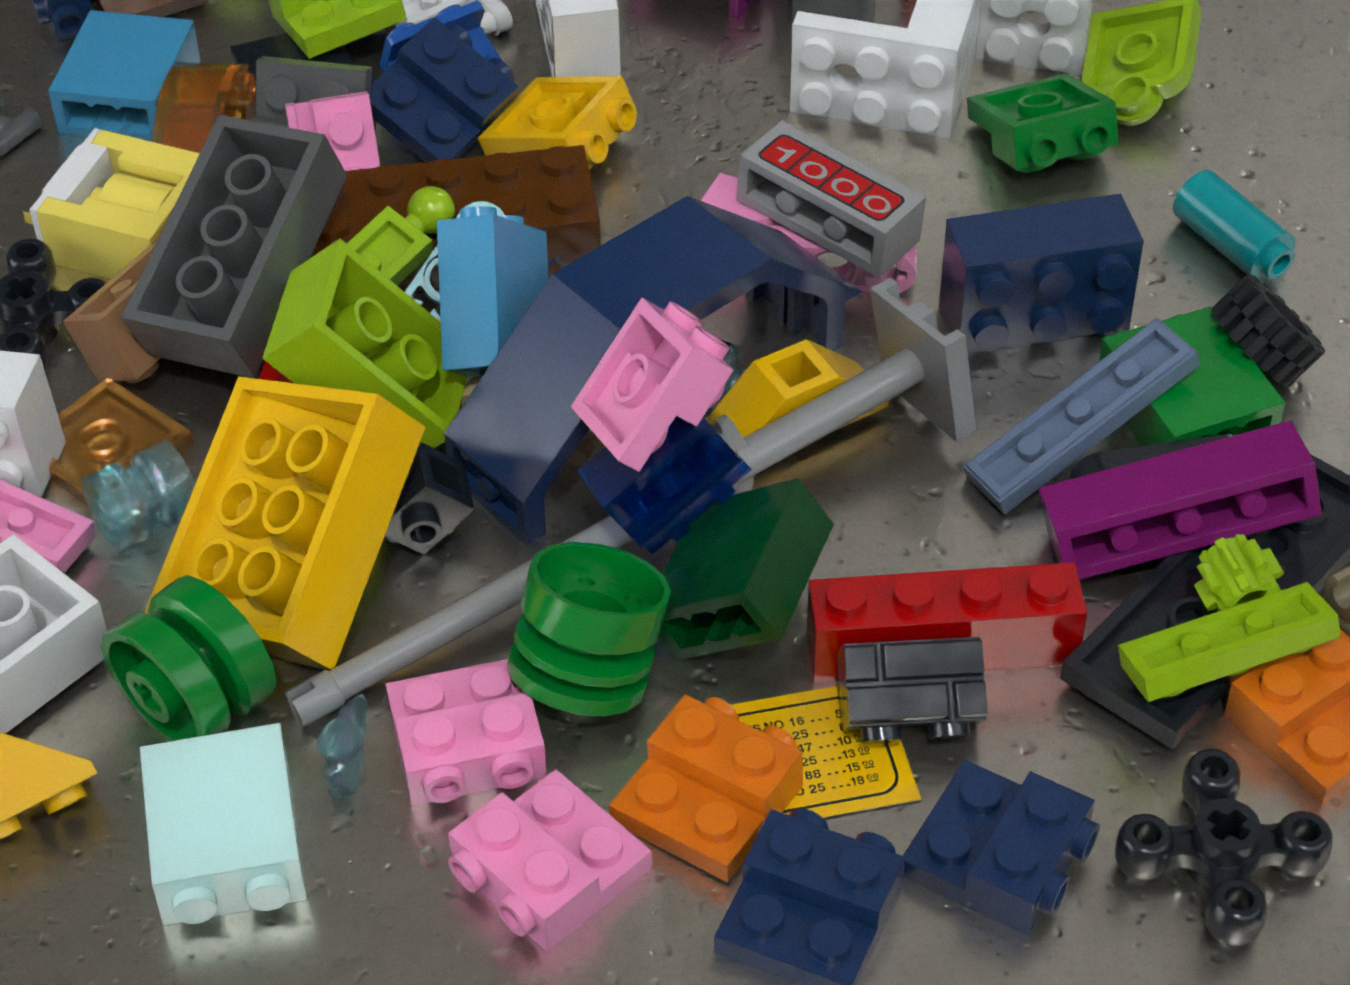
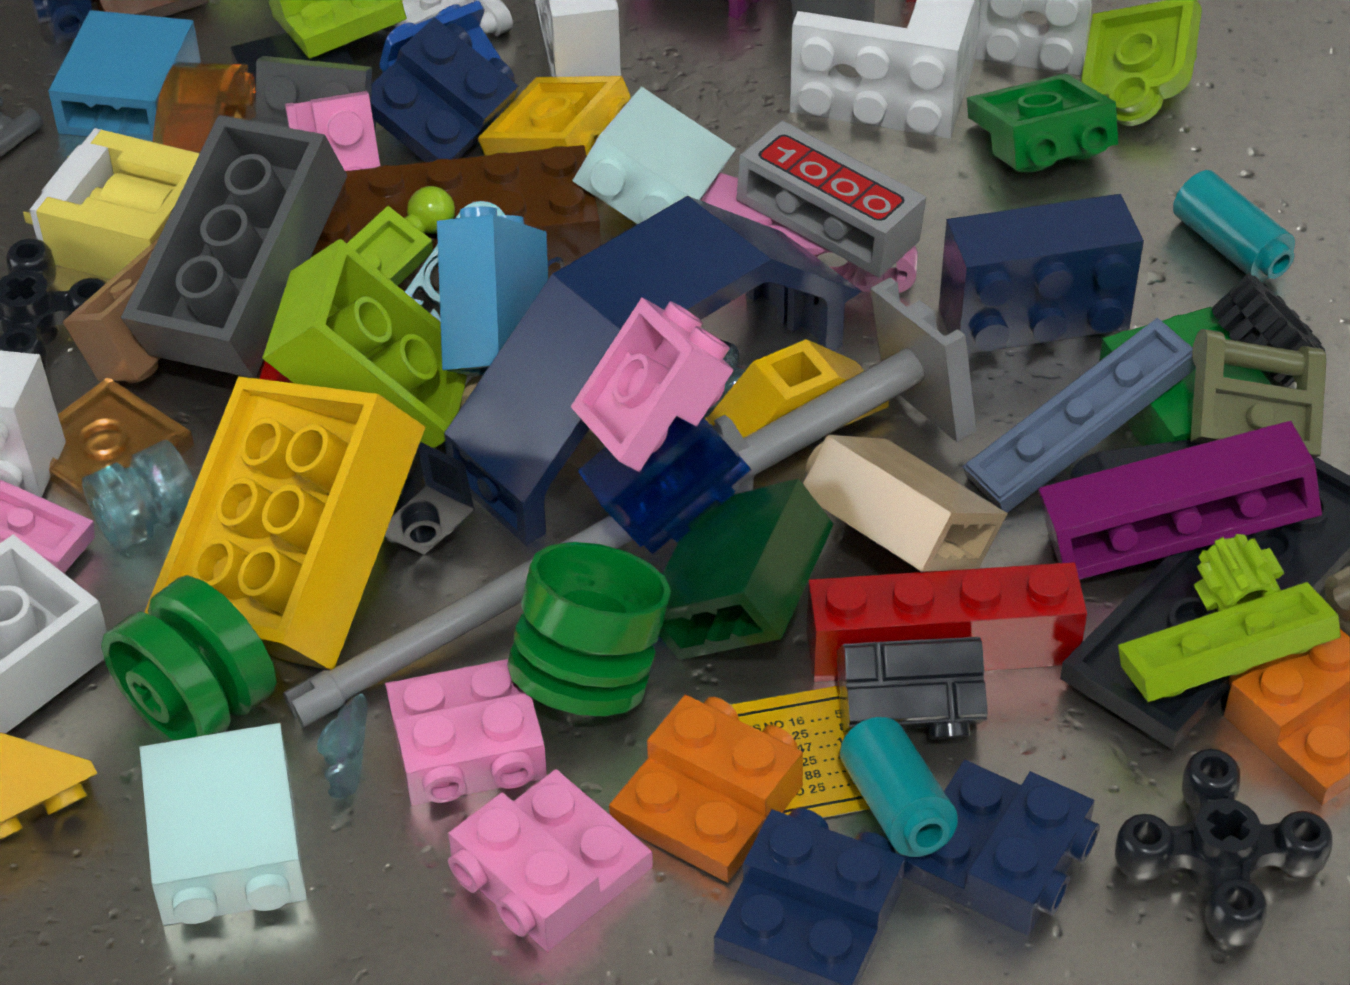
none -> light aqua brick [573,87,736,224]
none -> tan brick [803,435,1008,571]
none -> teal brick [840,717,958,857]
none -> olive plate [1190,329,1327,459]

